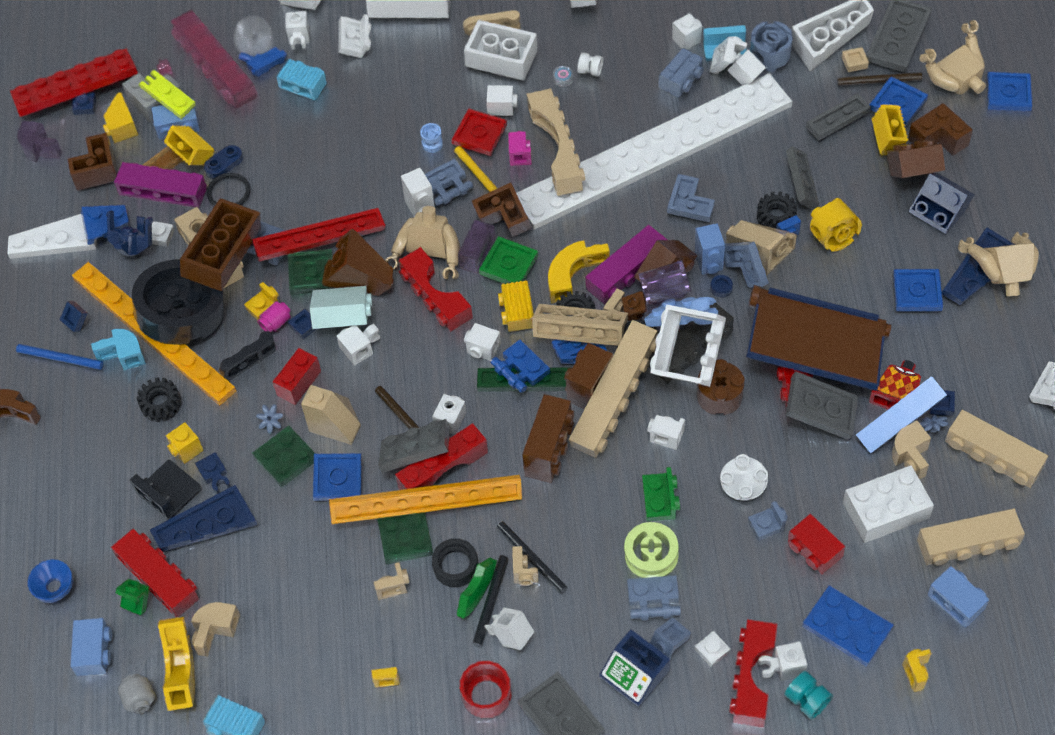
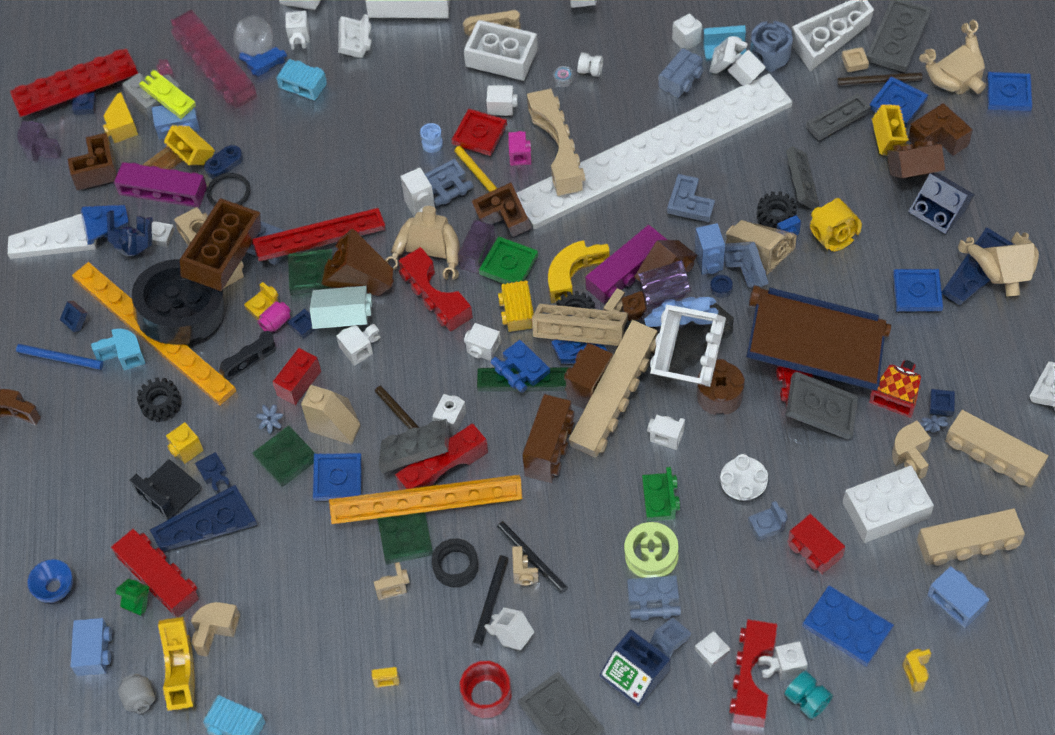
green tile [457,558,497,619] -> none
light blue tile [856,376,947,454] -> none

